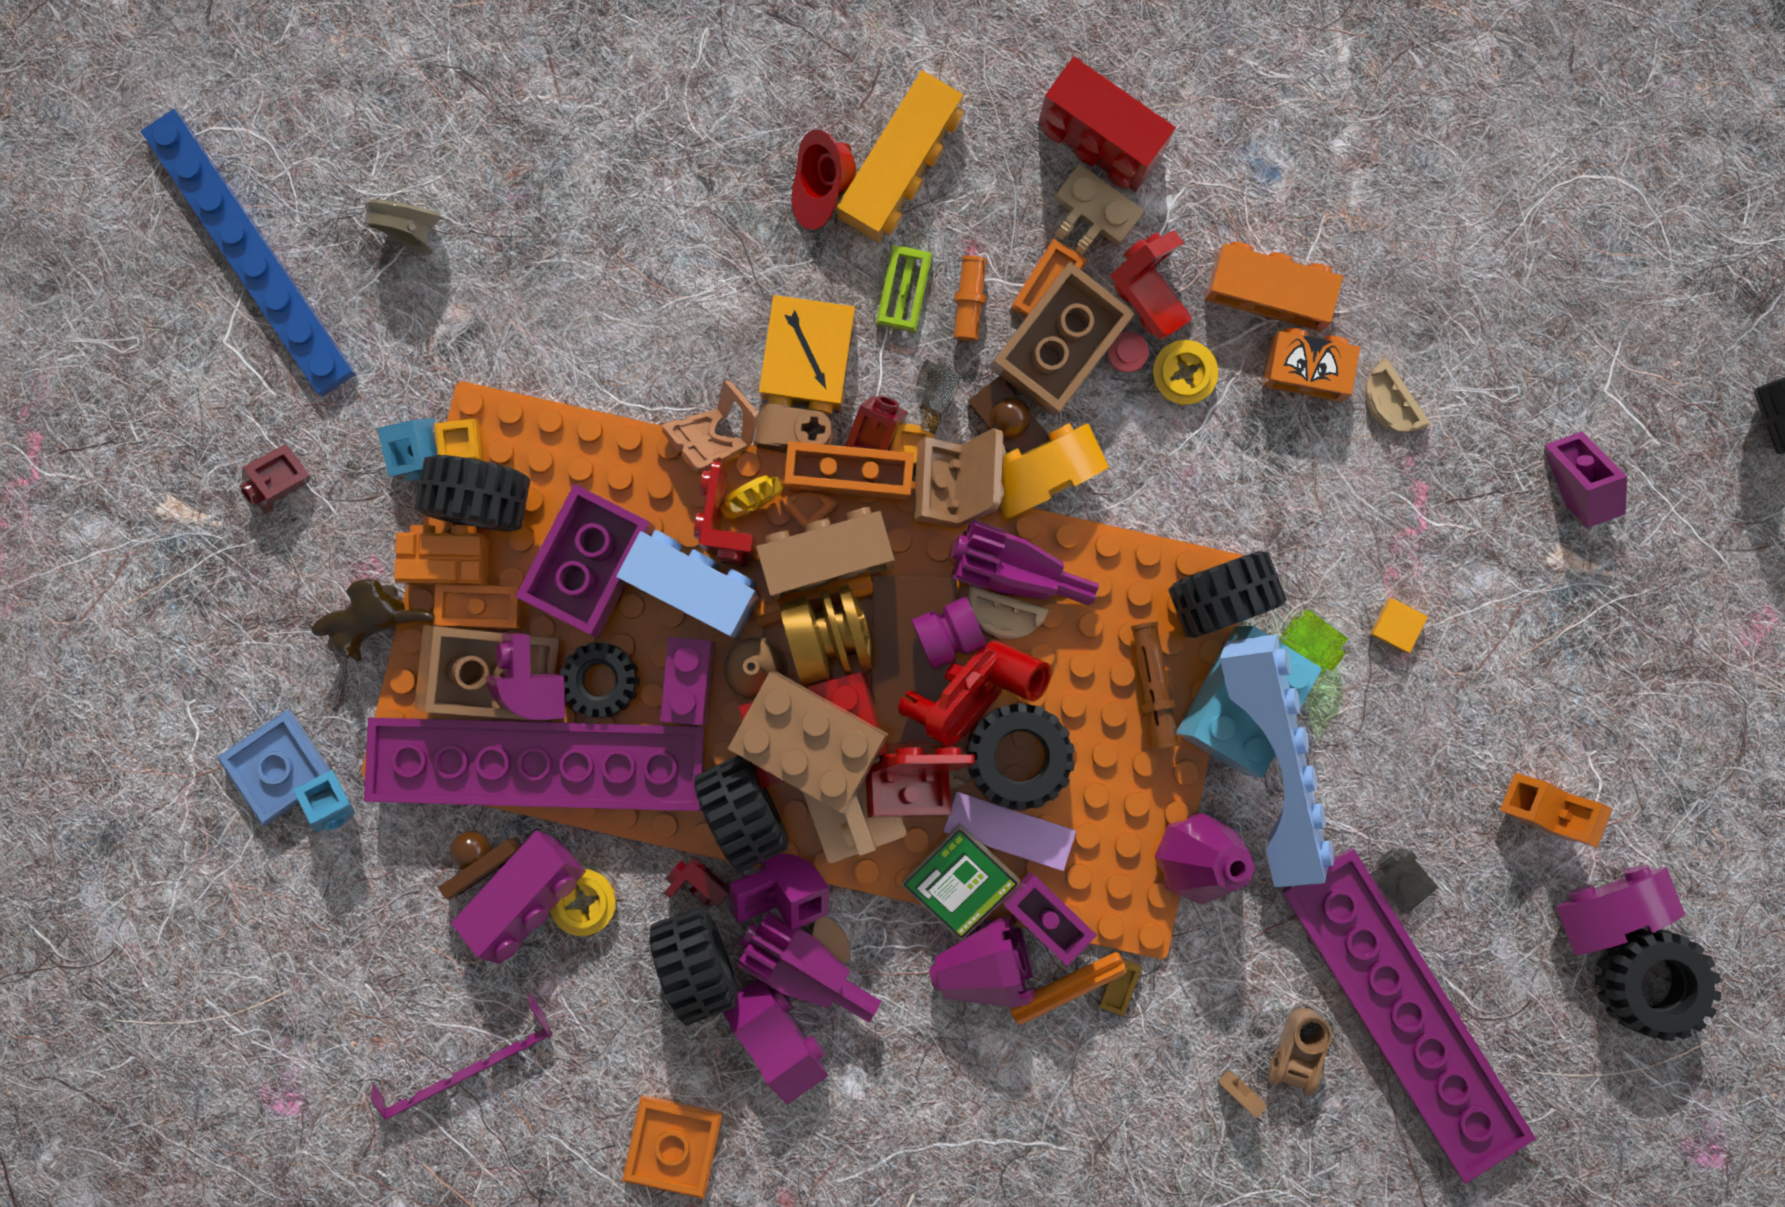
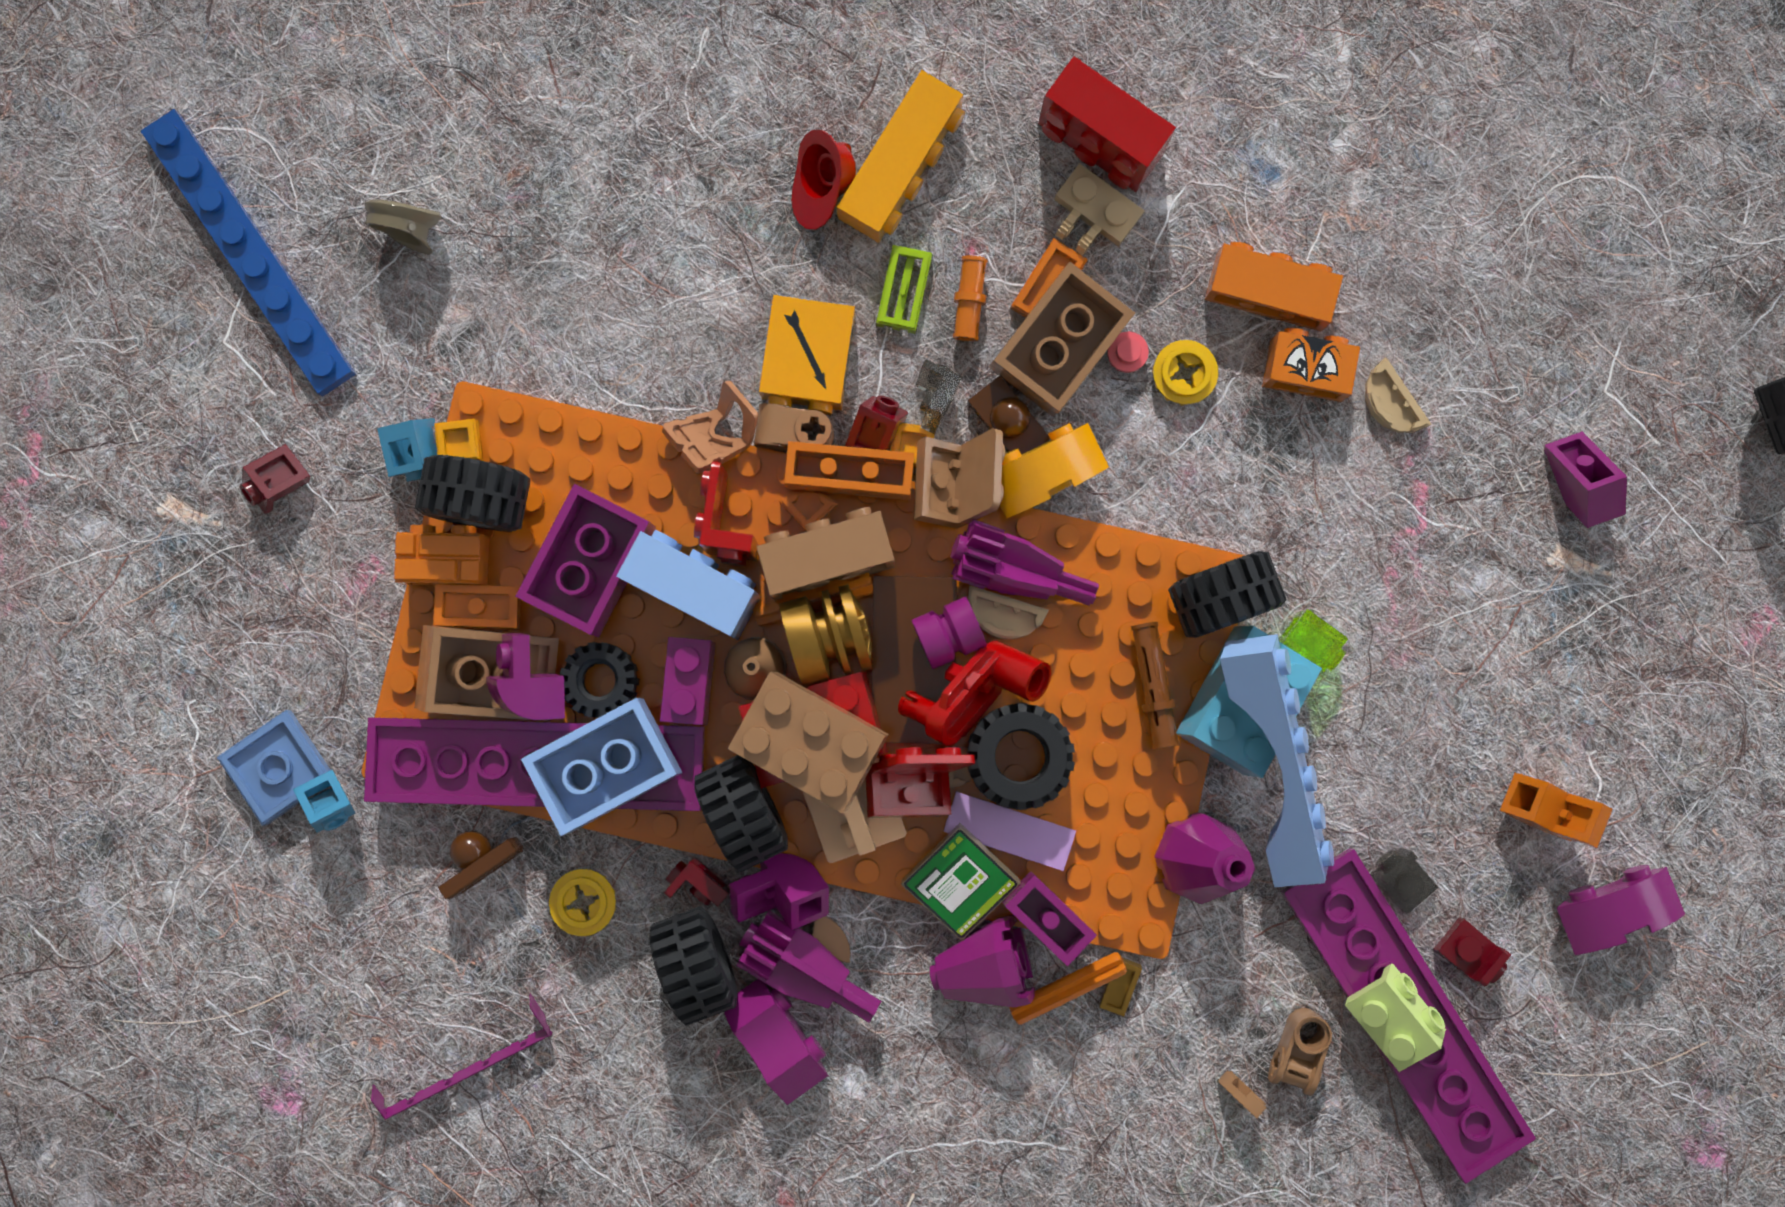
dark brown animal [311,578,435,662] -> none
magenta brick [451,830,586,964] -> none
orange tile [622,1095,723,1199] -> none
yellow gear [720,475,783,520] -> none
red bracket [1110,230,1192,340] -> none
light orange tile [1369,598,1428,653] -> none
black tyre [1595,928,1721,1041] -> none
none -> light blue brick [521,698,682,836]
none -> yellowish green bracket [1345,964,1446,1072]
none -> dark red bracket [1434,917,1511,987]

